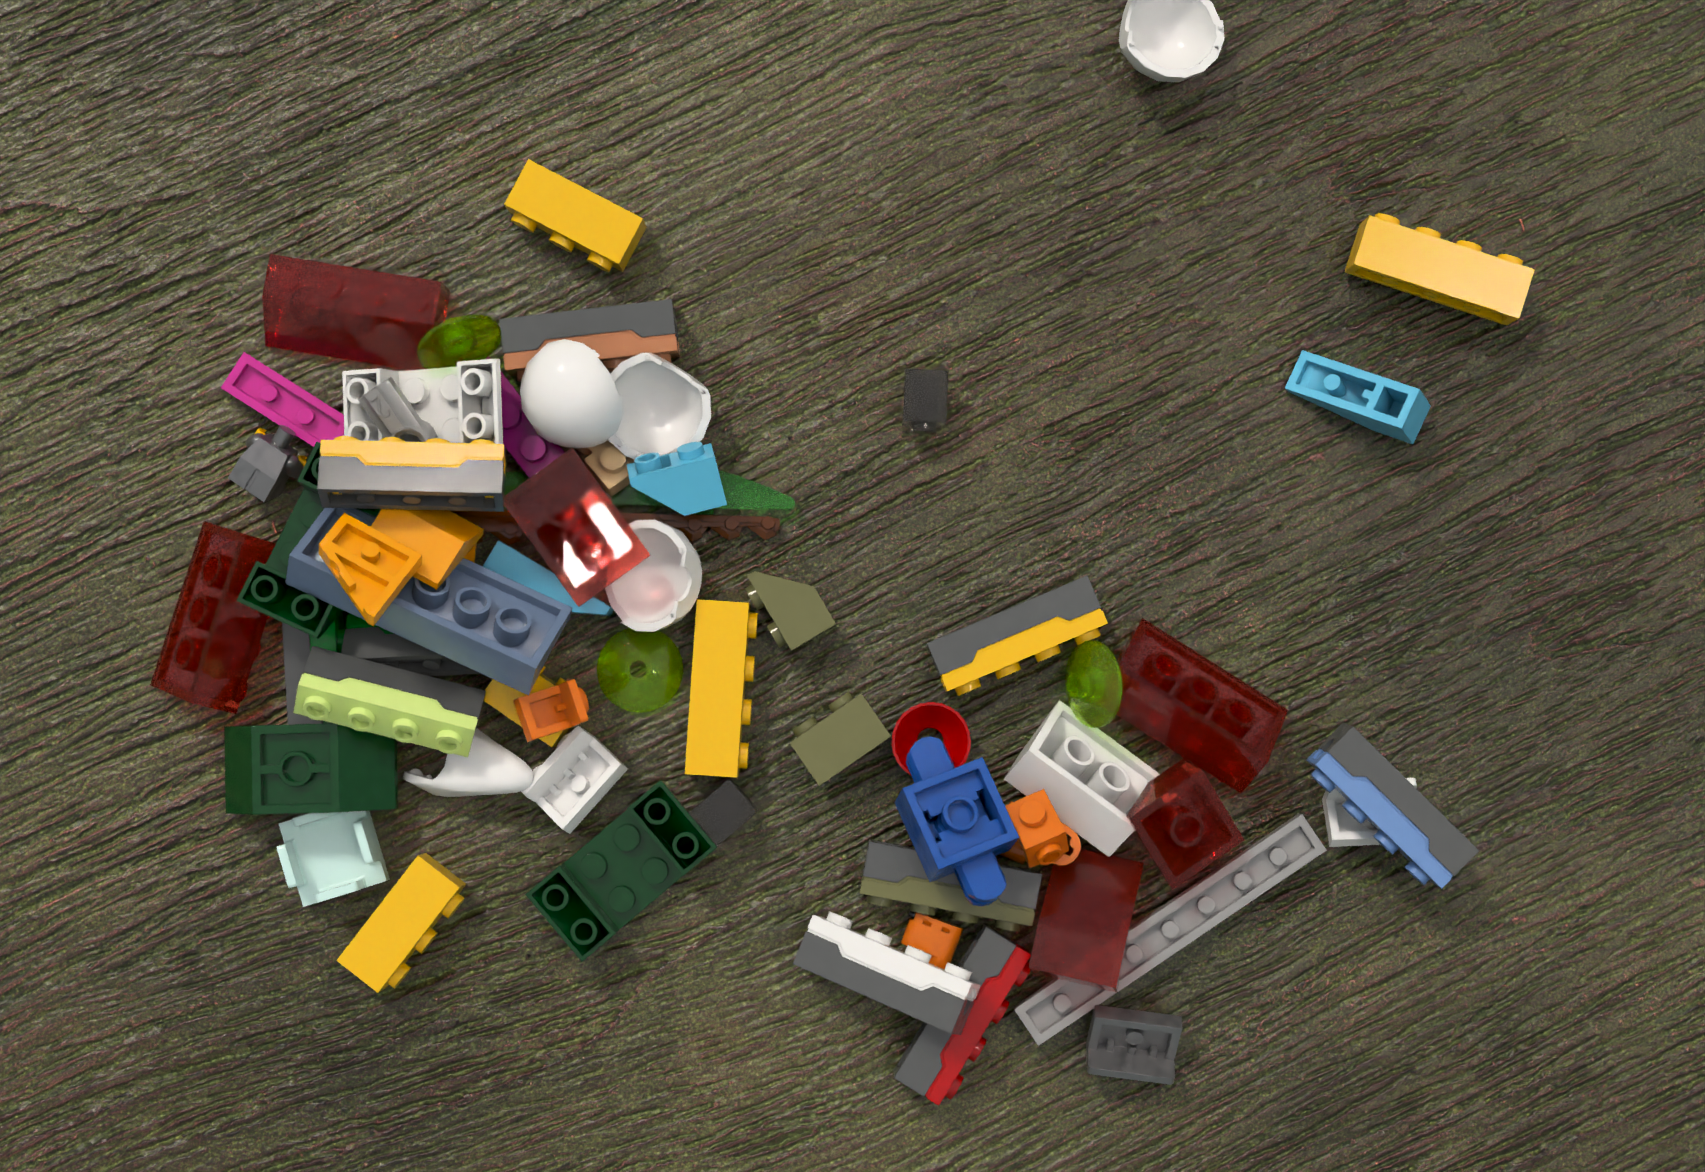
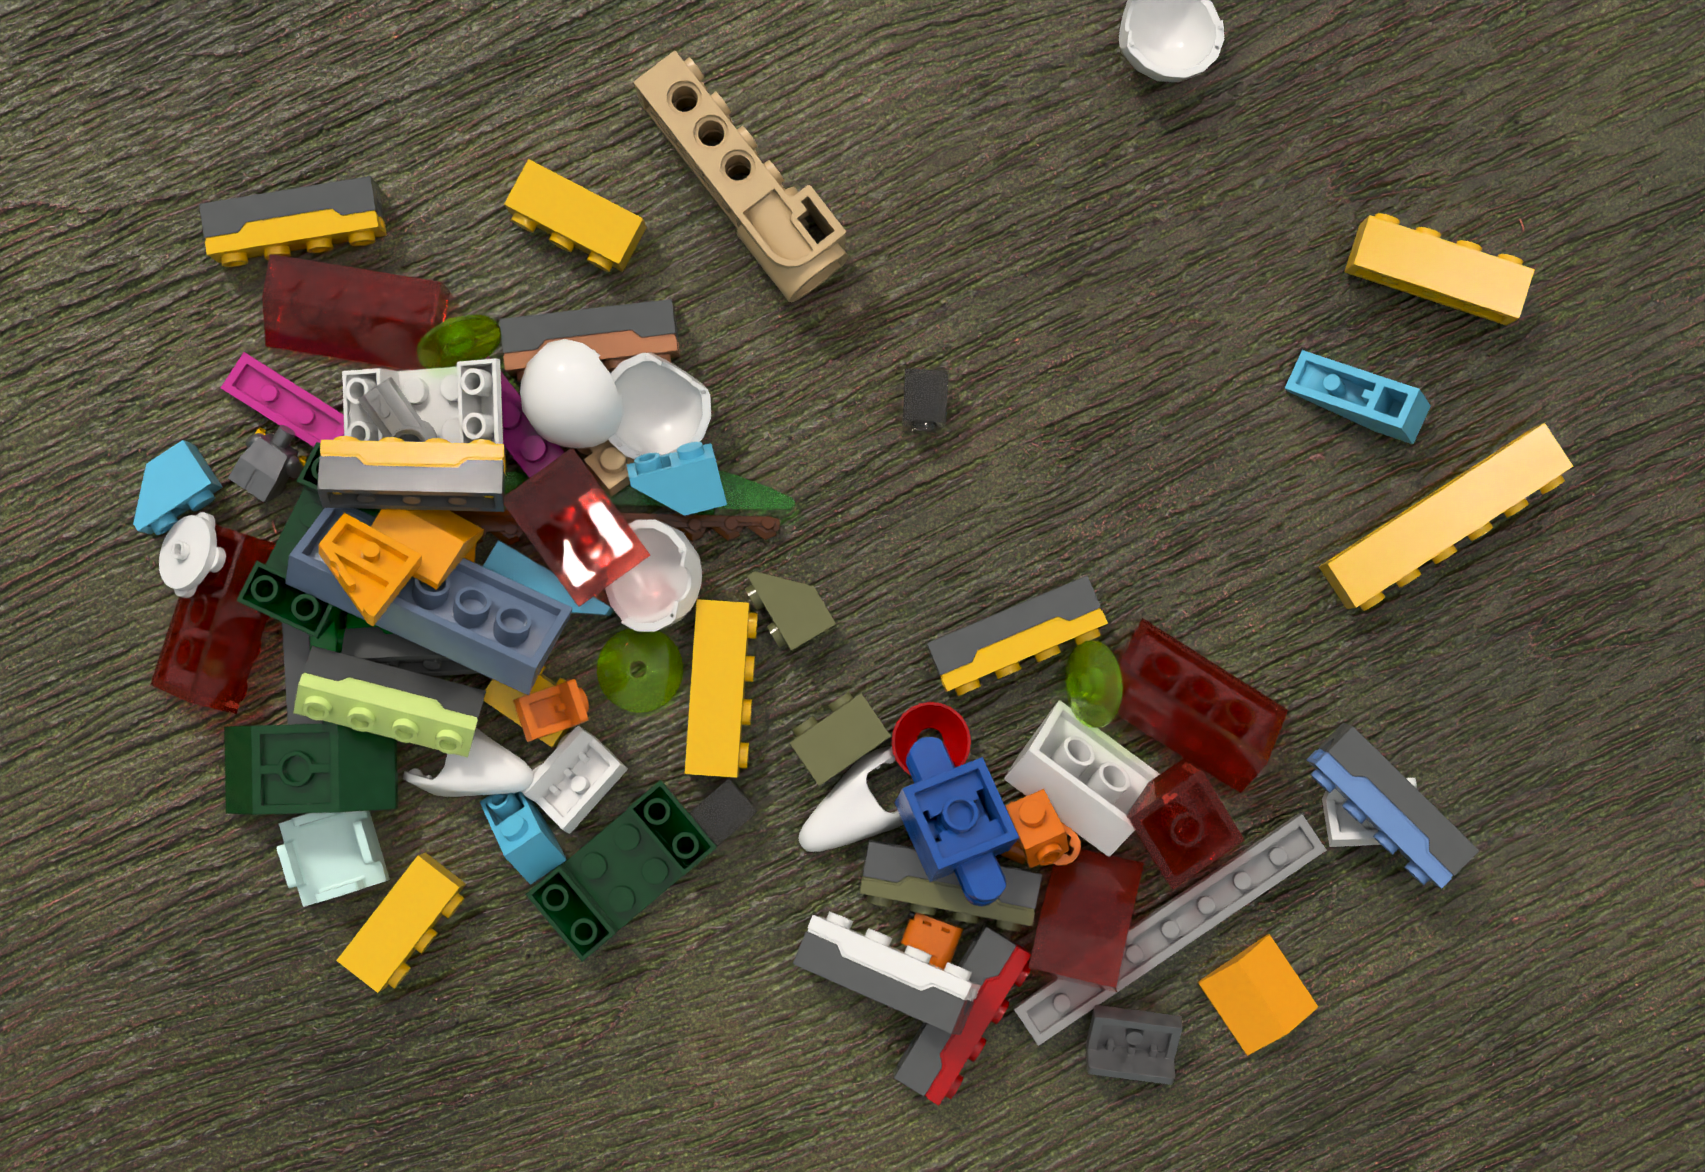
none -> medium azure slope [133,440,223,535]
none -> white piece [159,512,226,598]
none -> piece [199,176,387,267]
none -> medium azure slope [480,791,567,885]
none -> tan brick [633,50,849,303]
none -> white animal [798,746,904,852]
none -> light orange slope [1197,934,1318,1056]
none -> yellow brick [1318,423,1574,611]

